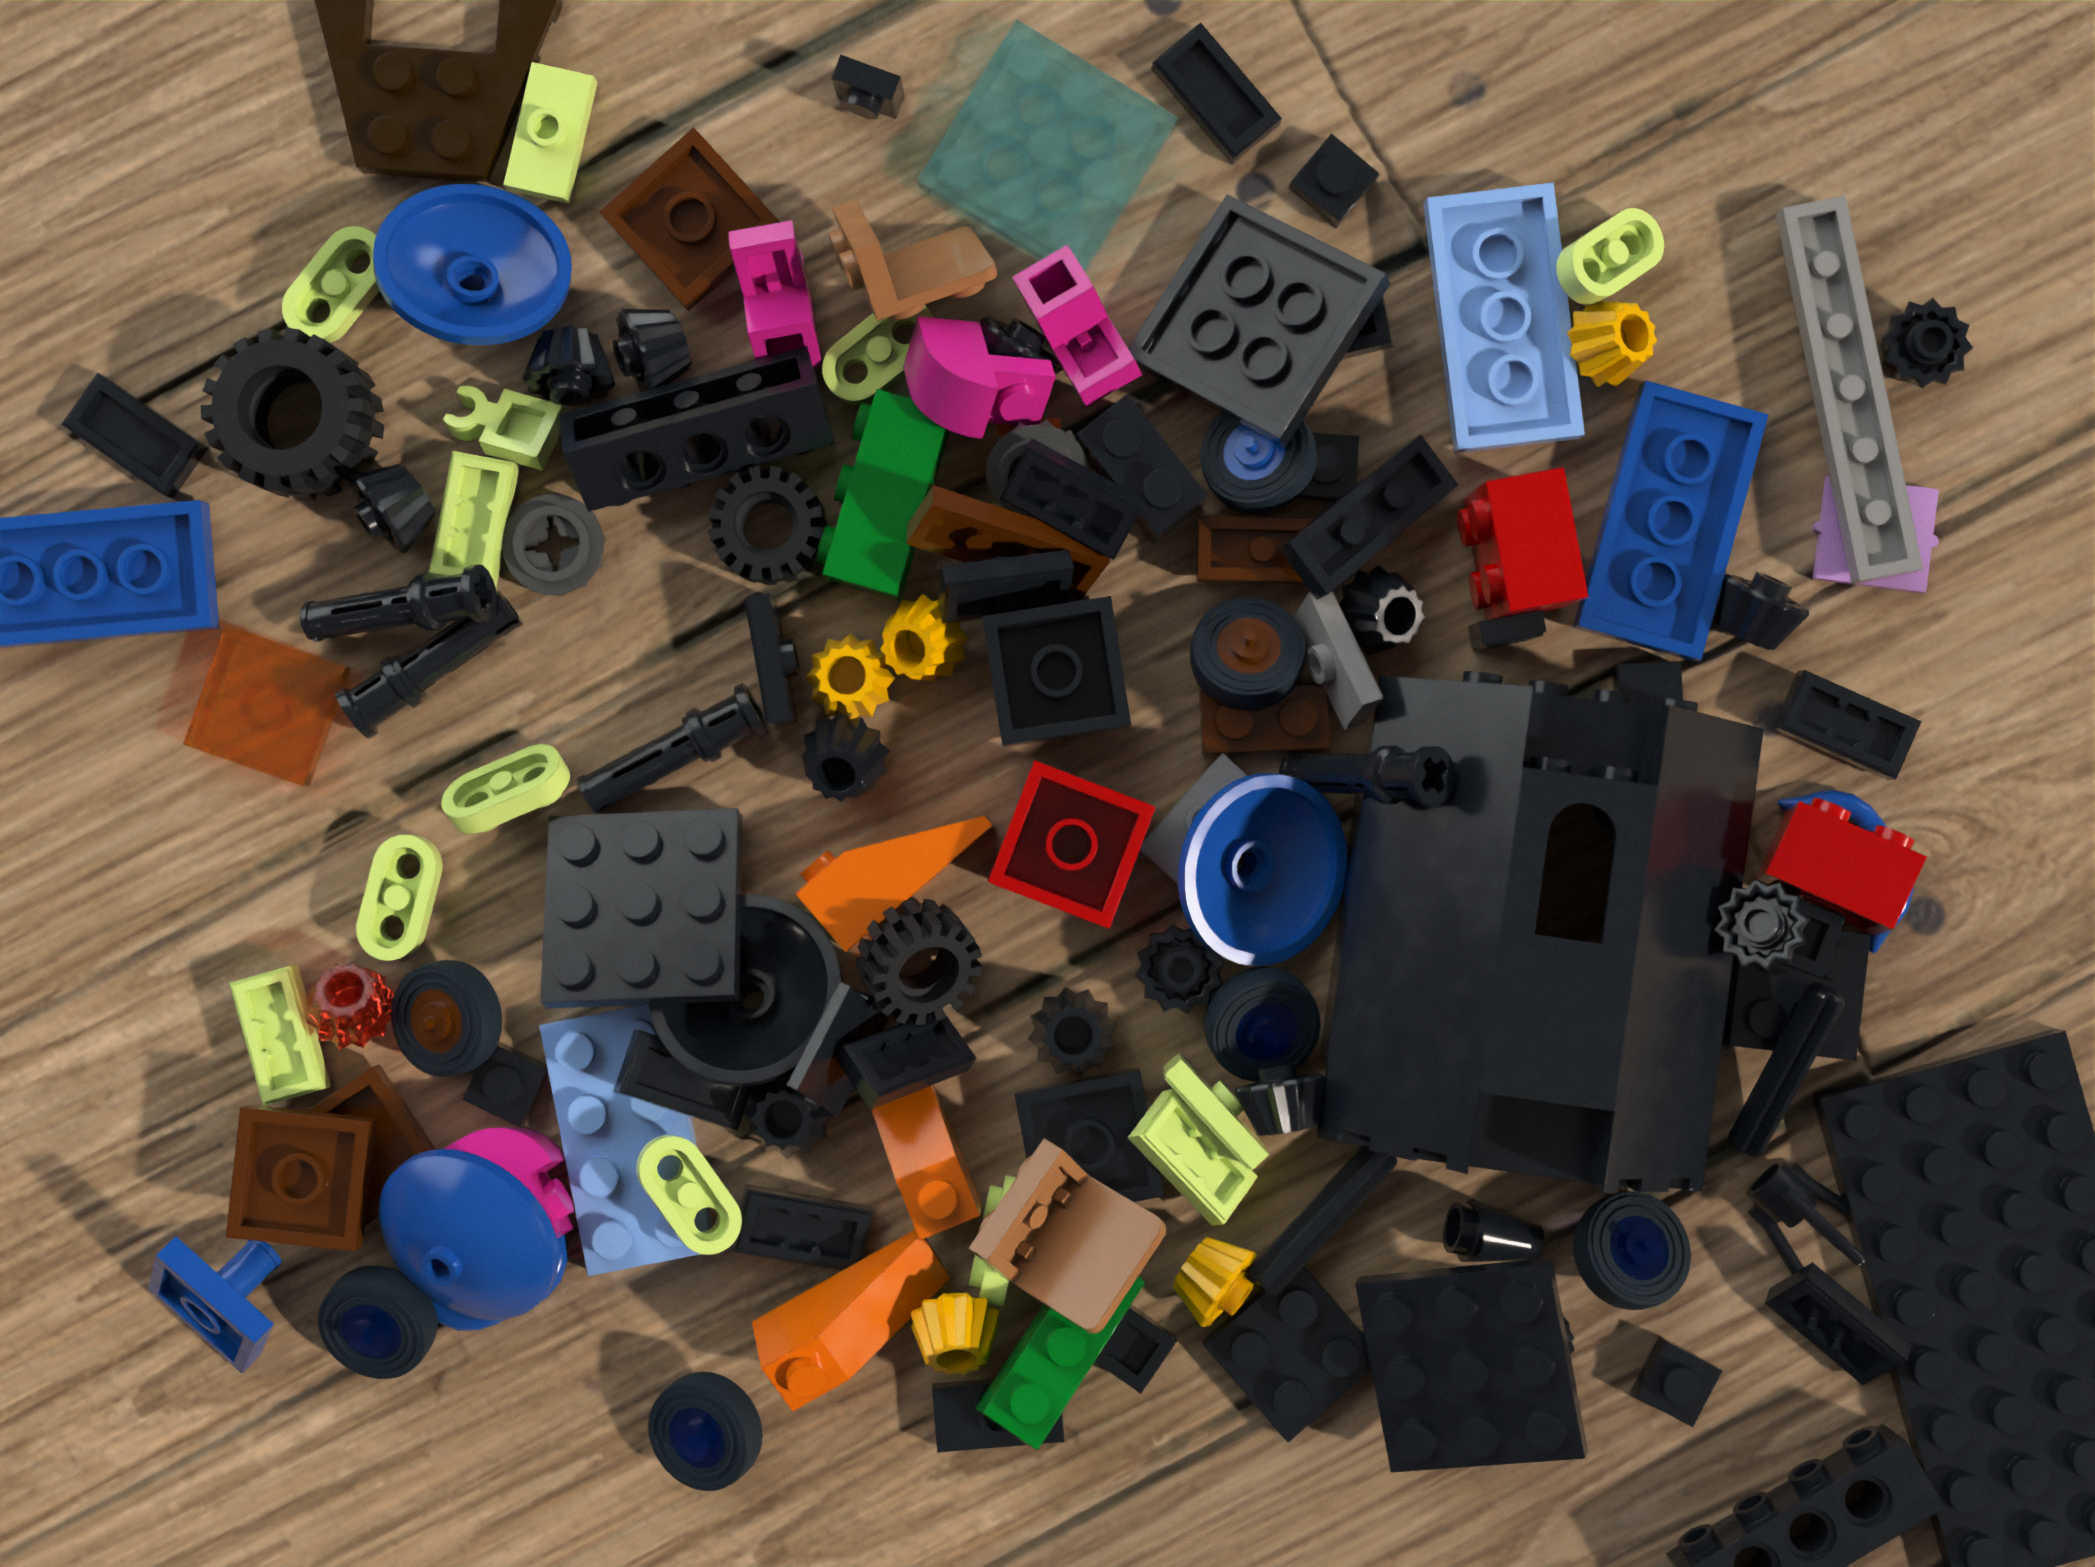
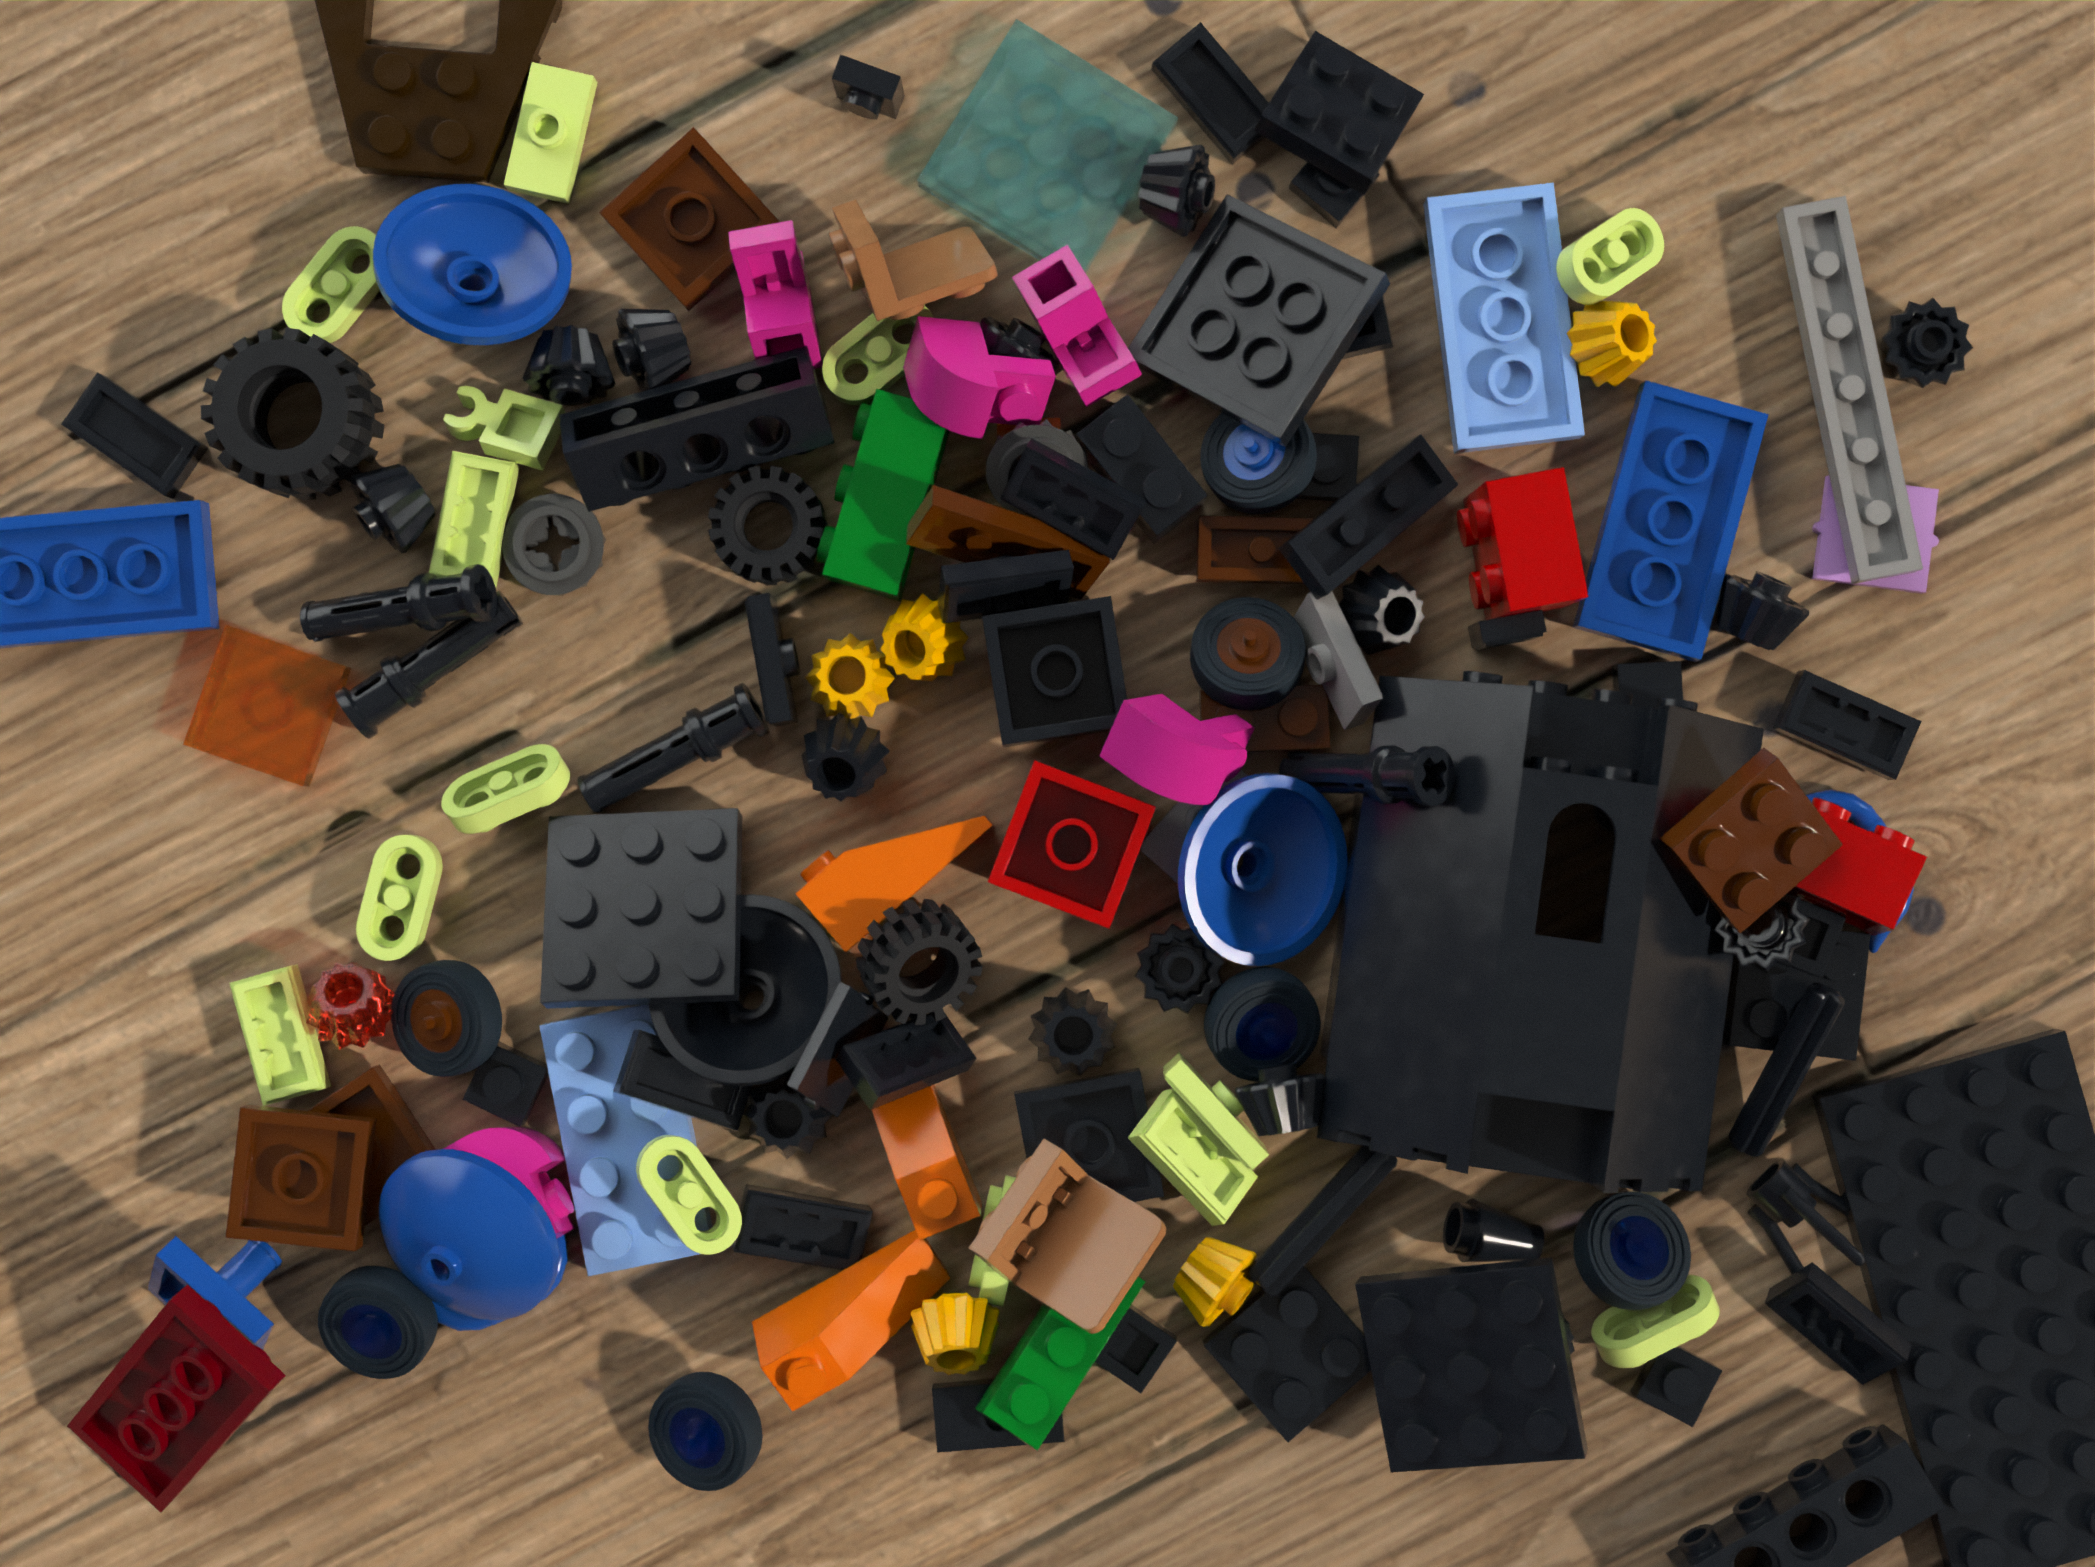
none -> dark red plate [67,1284,286,1513]
none -> dark pink brick [1099,694,1255,805]
none -> black piece [1138,144,1215,237]
none -> black plate [1254,31,1424,195]
none -> yellowish green plate [1591,1275,1720,1368]
none -> reddish brown plate [1660,748,1843,934]

